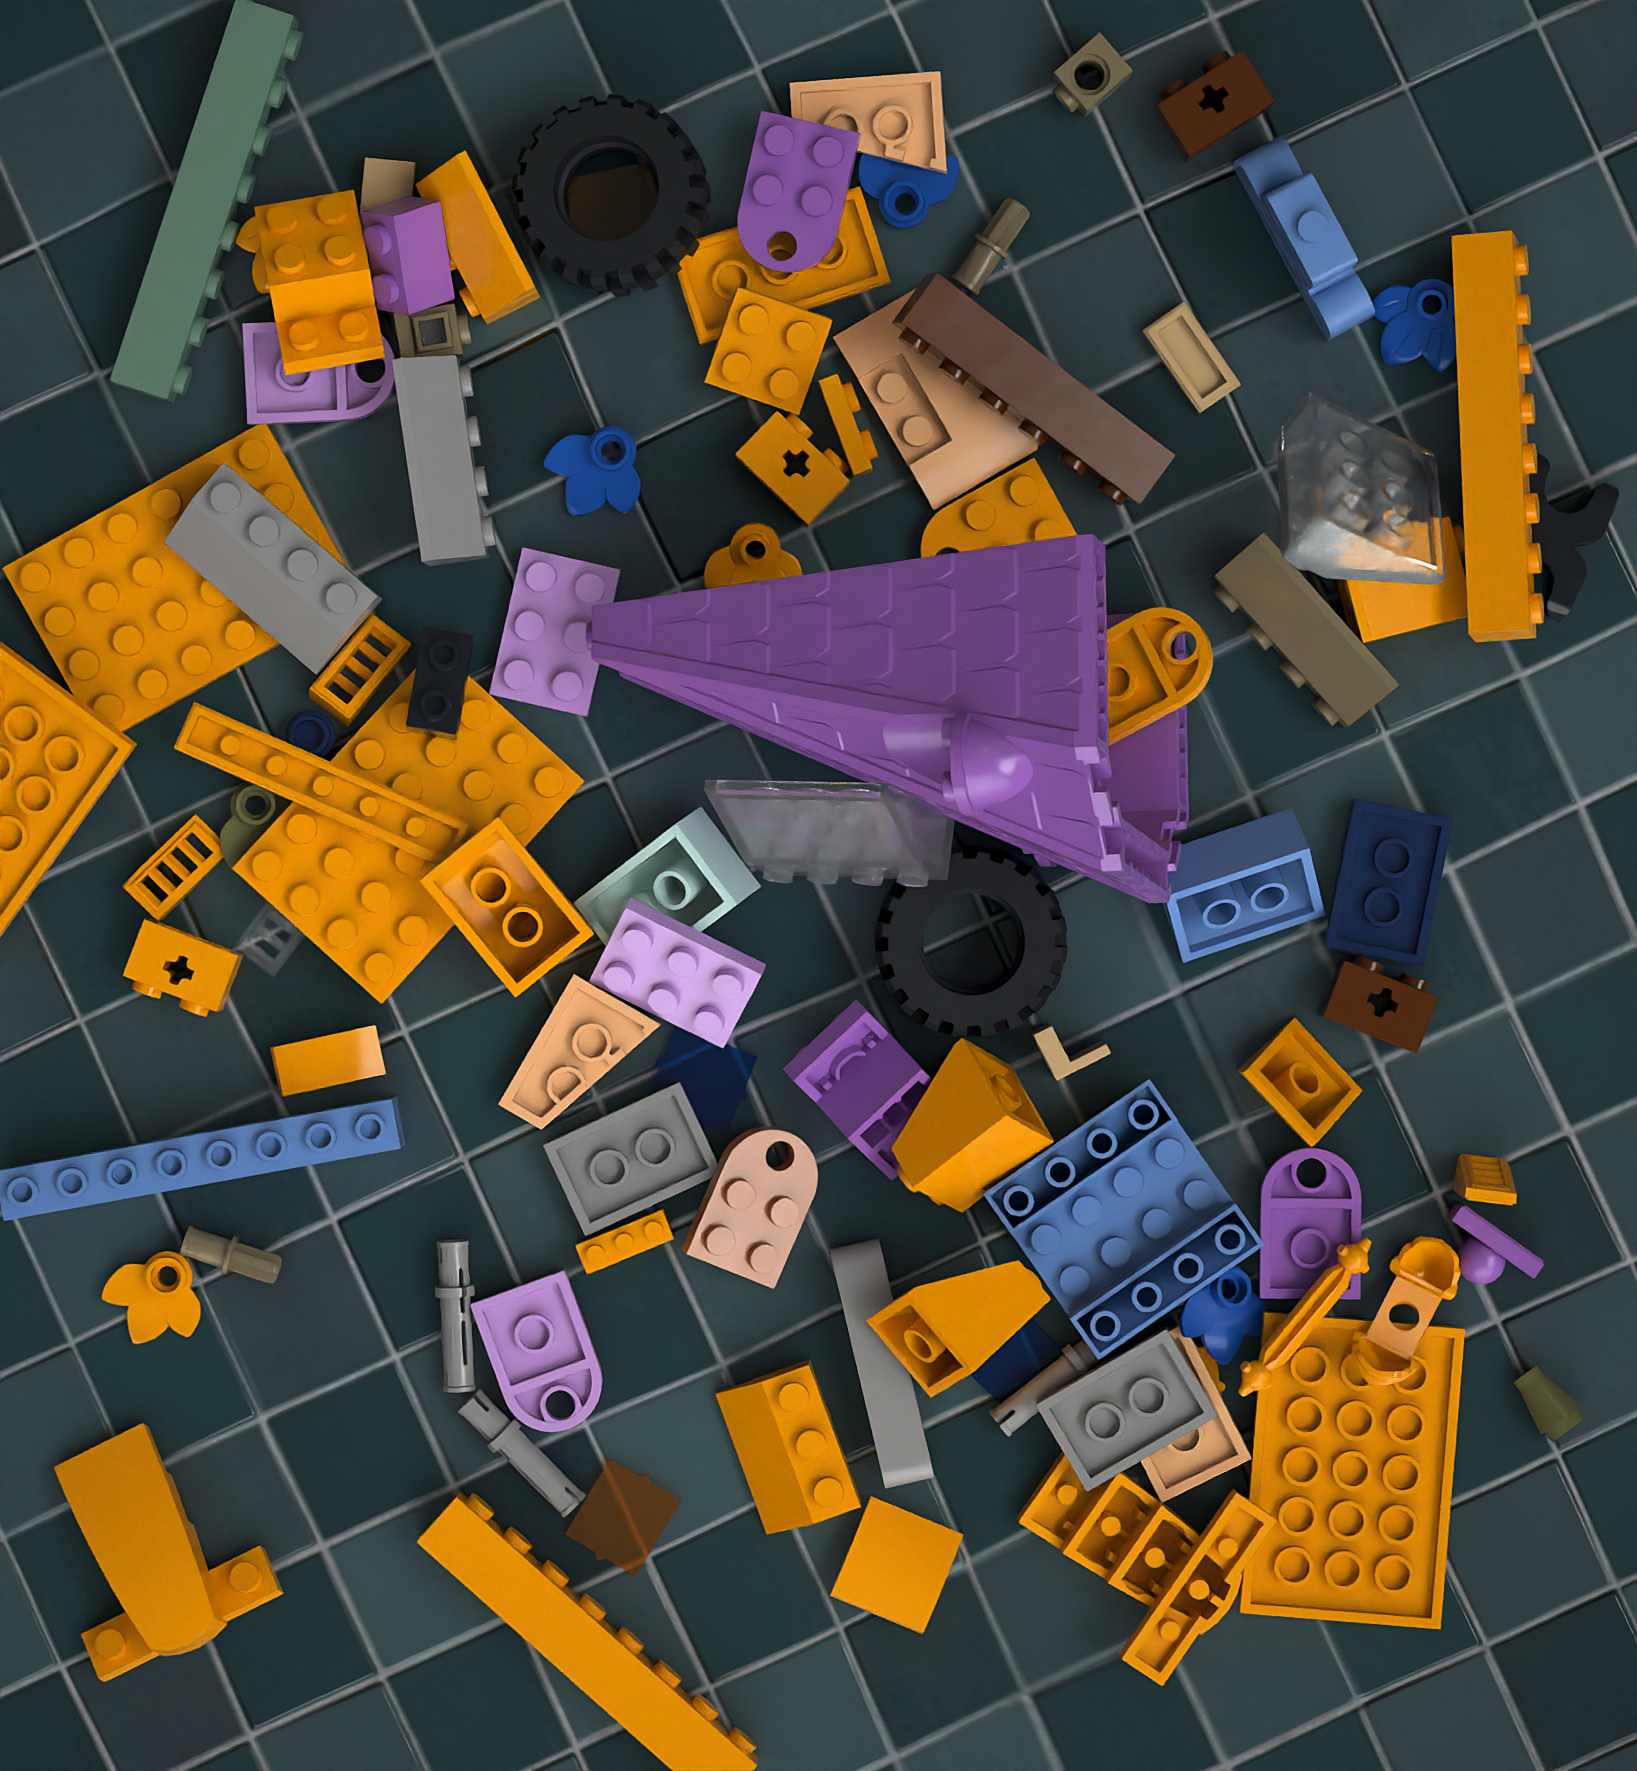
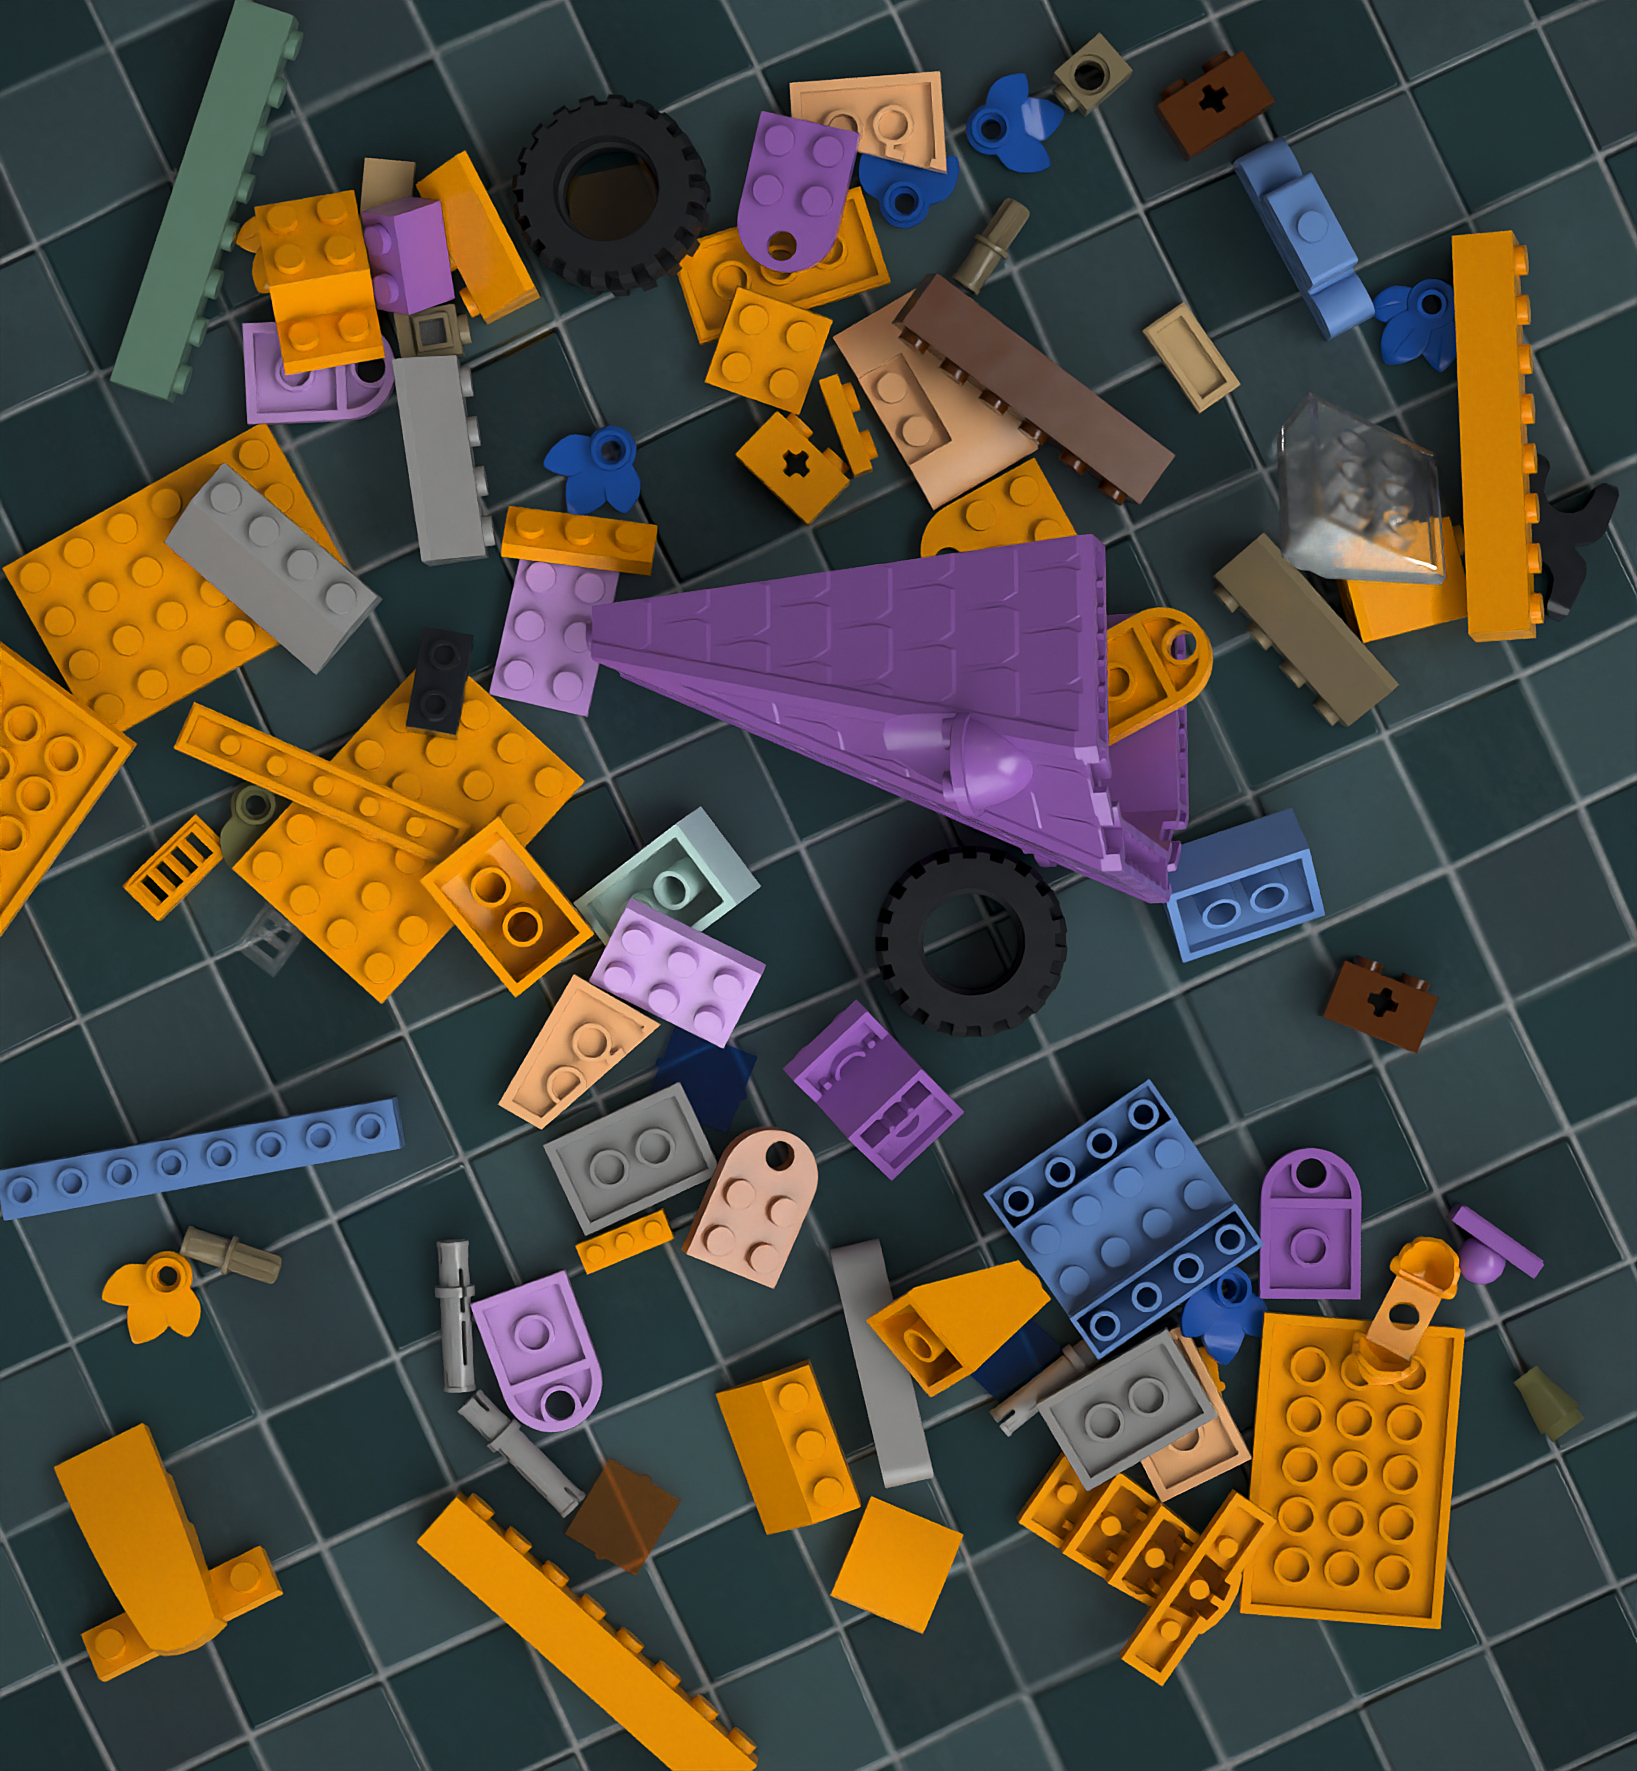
light orange brick [122,918,244,1017] -> none
light orange slope [270,1025,386,1097] -> none
dark blue plate [285,710,336,758] -> none
light orange slope [309,613,411,727] -> none
light orange plate [704,522,803,589] -> none
clear slope [704,780,955,887] -> none
light orange slope [891,1038,1054,1213] -> none
tan panel [1030,1023,1111,1081] -> none
light orange slope [1237,1017,1363,1147] -> none
light orange wheel [1238,1237,1372,1397] -> none
dark blue plate [1323,799,1453,967] -> none
light orange slope [1453,1154,1517,1206] -> none
none -> light orange plate [501,506,658,576]
none -> blue plate [966,73,1065,173]

